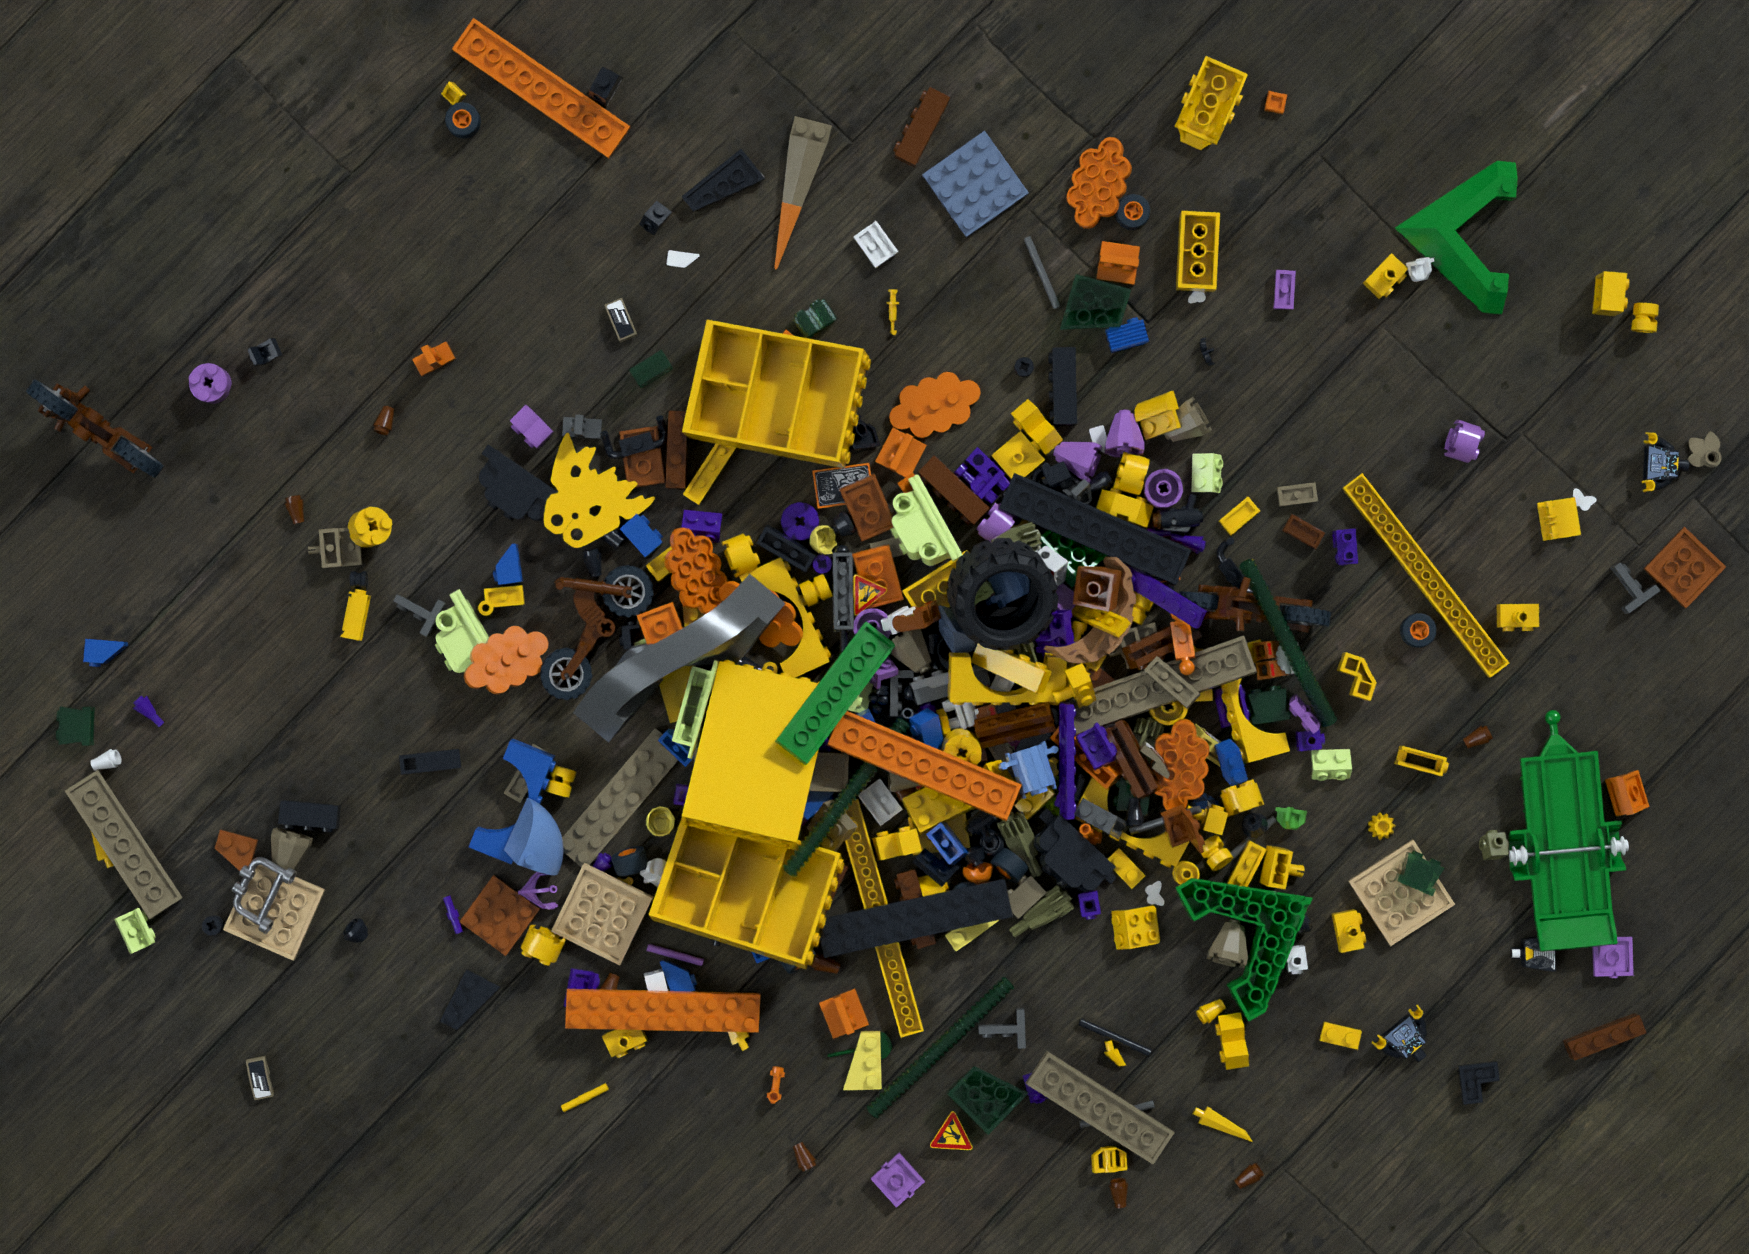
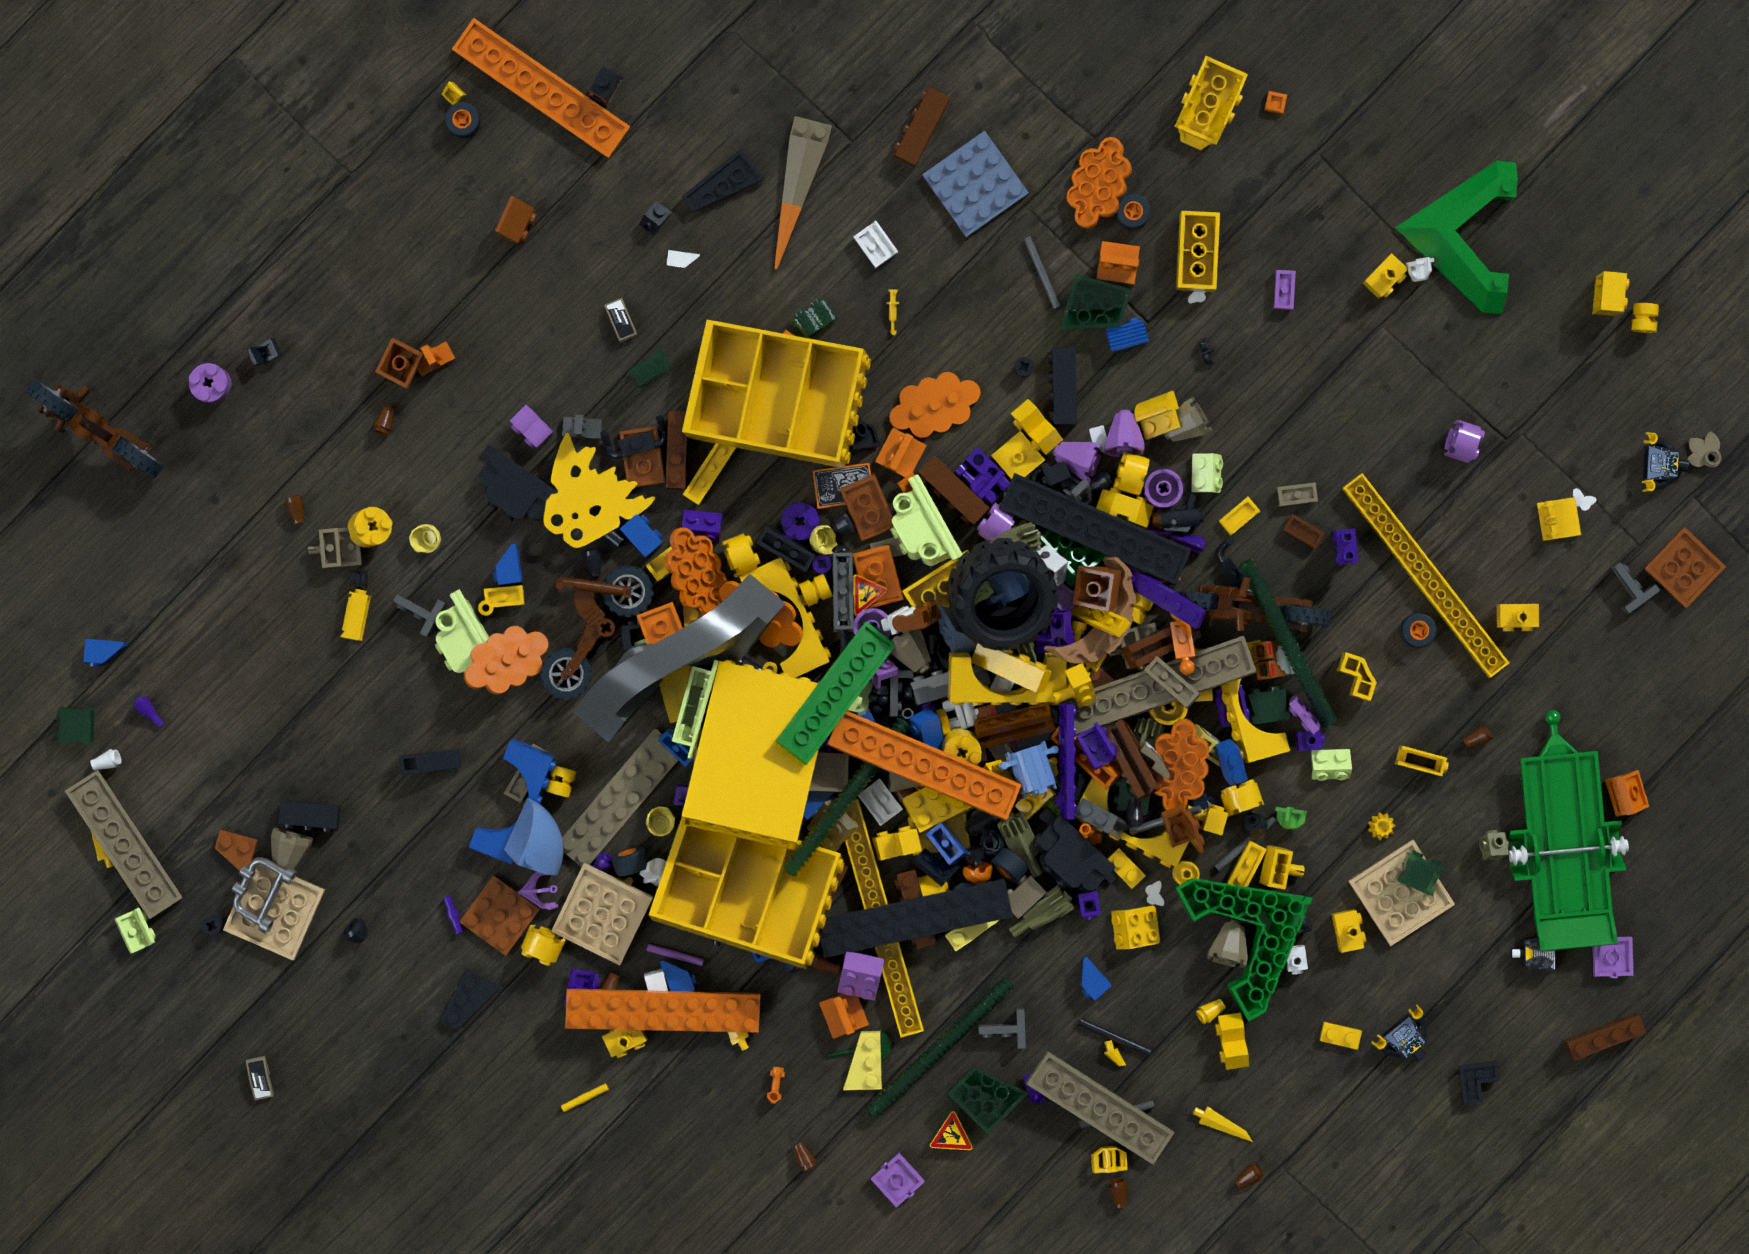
yellow wheel [1201,835,1233,871] -> none
none -> dark orange slope [375,338,424,389]
none -> light yellow hair [409,524,441,553]
none -> dark orange slope [495,196,537,245]
none -> medium lavender brick [837,951,884,1001]
none -> blue slope [1081,955,1112,1001]

